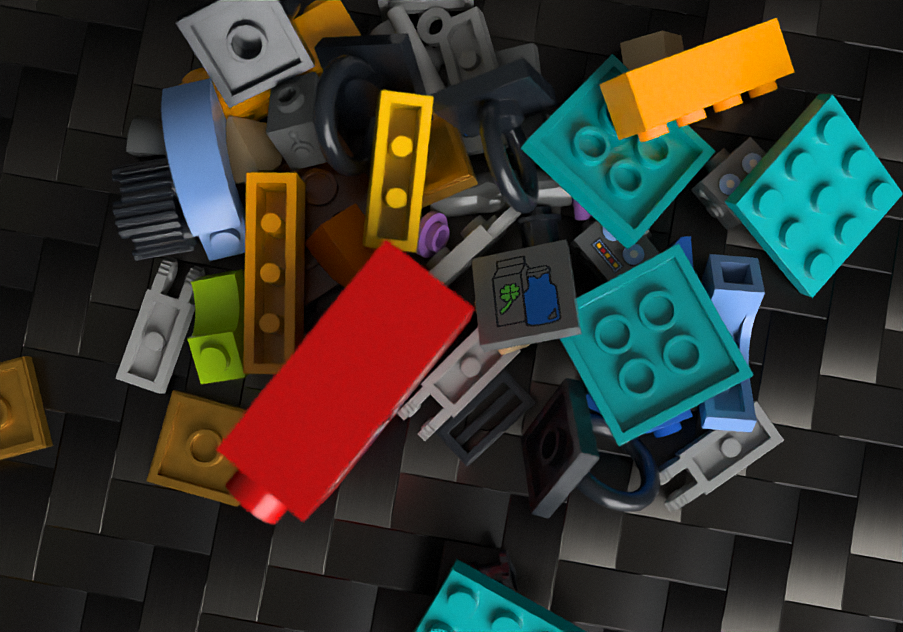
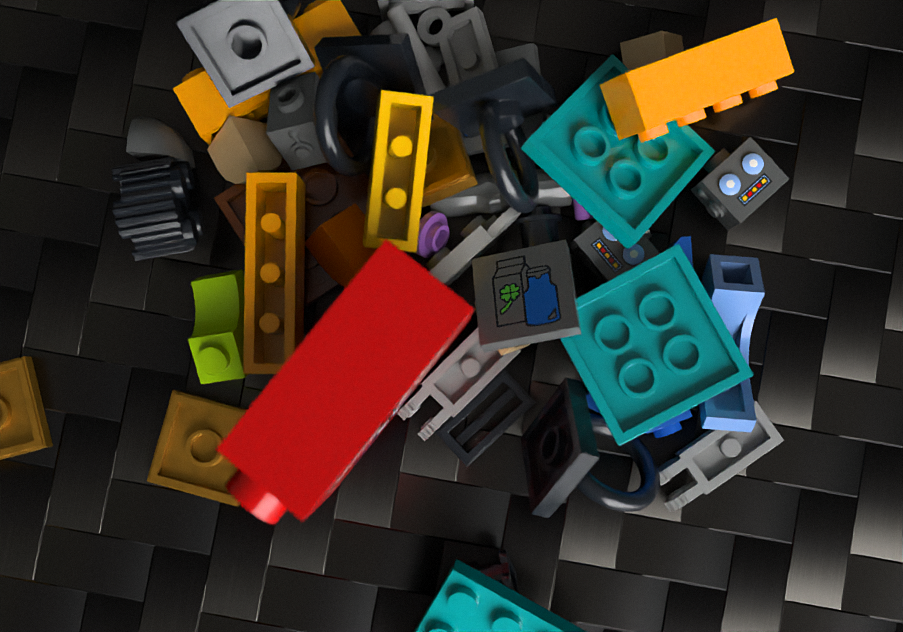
light grey hinge [115,256,206,394] -> none
medium blue arch [161,78,246,261] -> none
teal plate [724,94,903,298] -> none

